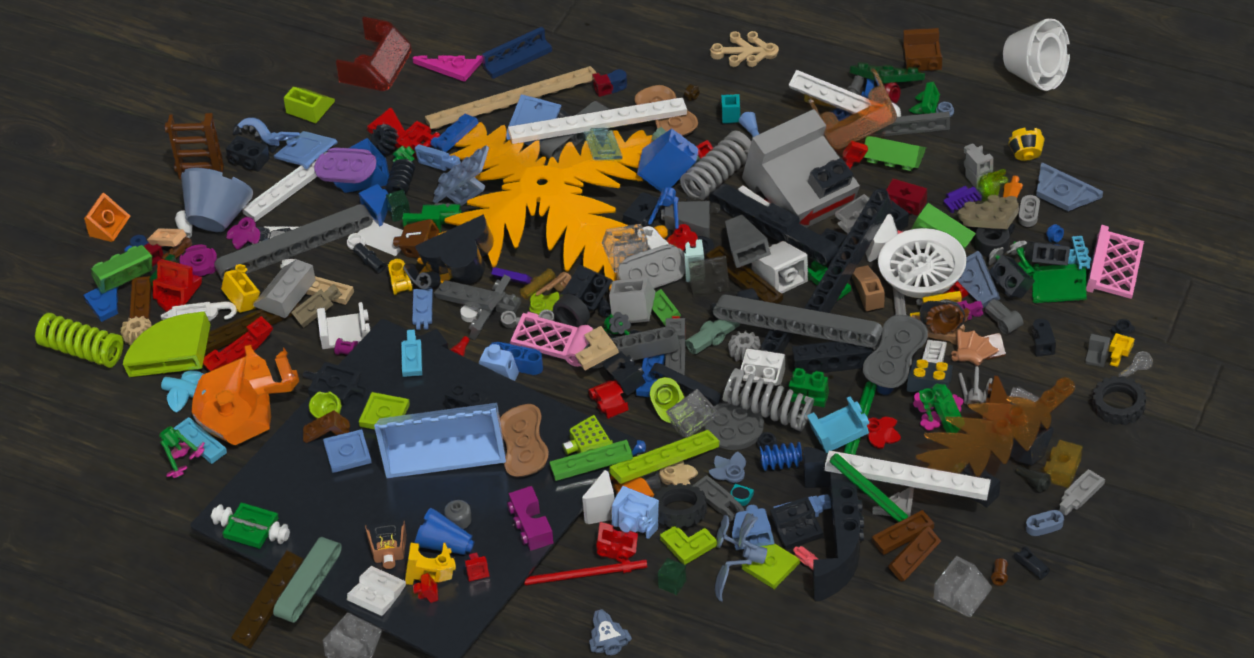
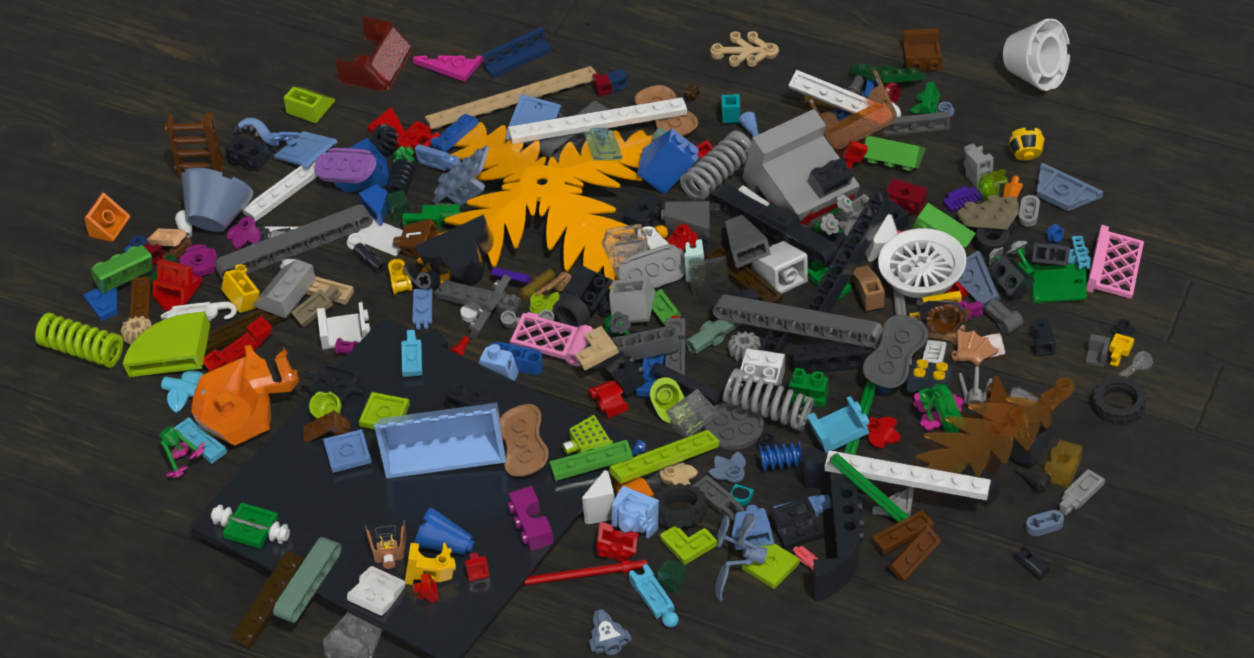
dark grey head [444,500,472,529] -> none
blue plant [648,187,679,229] -> none
clear slope [934,556,992,617] -> none
reddish brown pin [991,558,1008,586] -> none
none -> medium azure plate [629,564,679,628]
none -> light grey plant [815,194,855,235]

